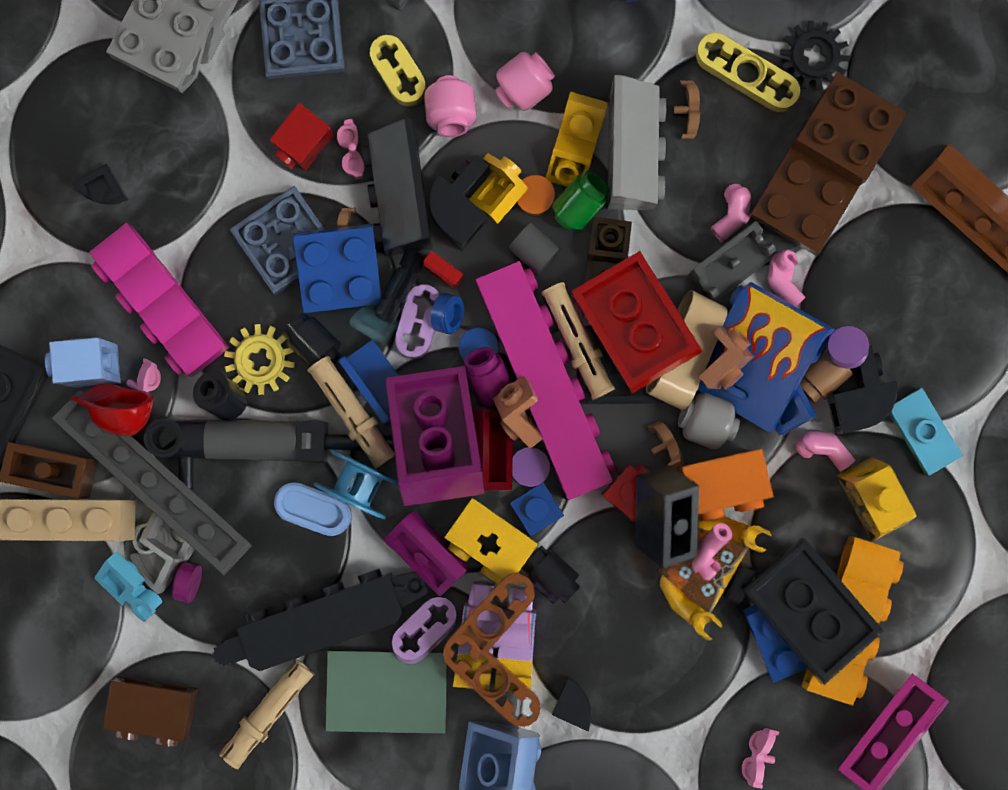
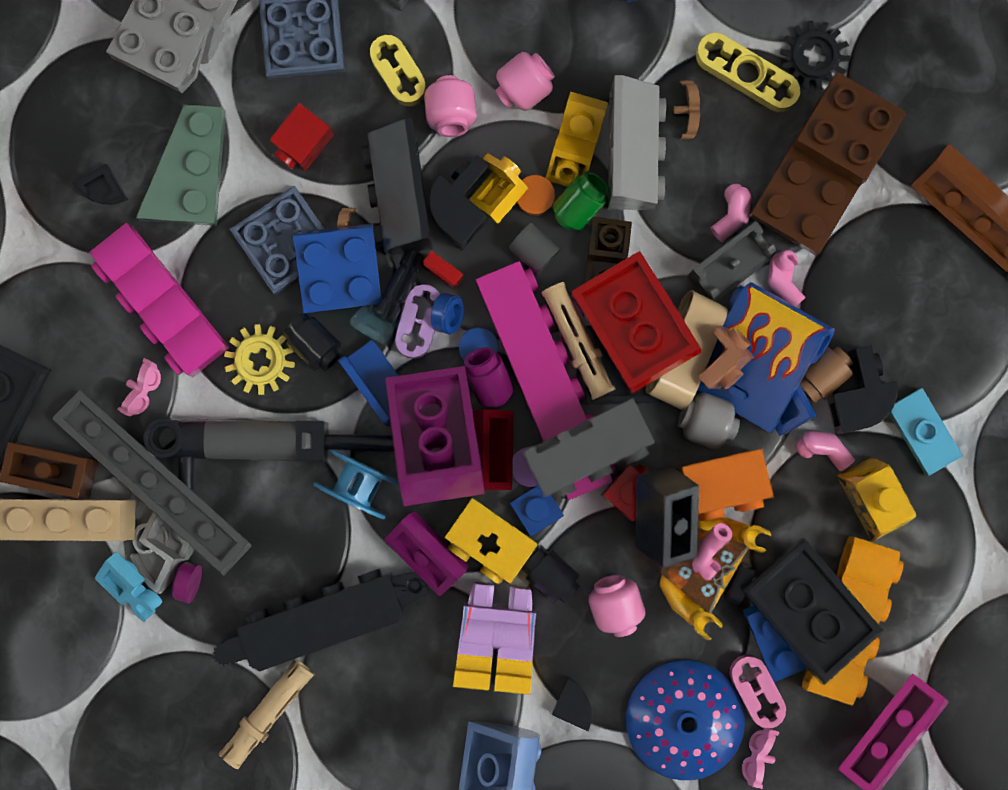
light blue brick [45,338,121,388] -> none
red cap [71,383,154,436] -> none
reddish brown brick [103,676,198,746] -> none
black brick [193,371,247,420] -> none
light blue tile [274,483,352,536] -> none
tan pin [307,356,395,469] -> none
sand green tile [326,650,447,734] -> none
bright pink piece [337,119,365,179] -> none
lavender beam [392,597,457,665] -> none
dark orange beam [443,573,541,727] -> none
nougat bracket [493,376,543,449] -> none
medium nougat piece [647,421,684,468] -> none
medium lavender tile [828,326,869,369] -> none
none -> sand green wing [136,105,226,226]
none -> dark grey wedge [522,399,655,500]
none -> bright pink head [588,574,645,637]
none -> blue dish [625,660,745,781]
none -> bright pink beam [729,655,786,729]

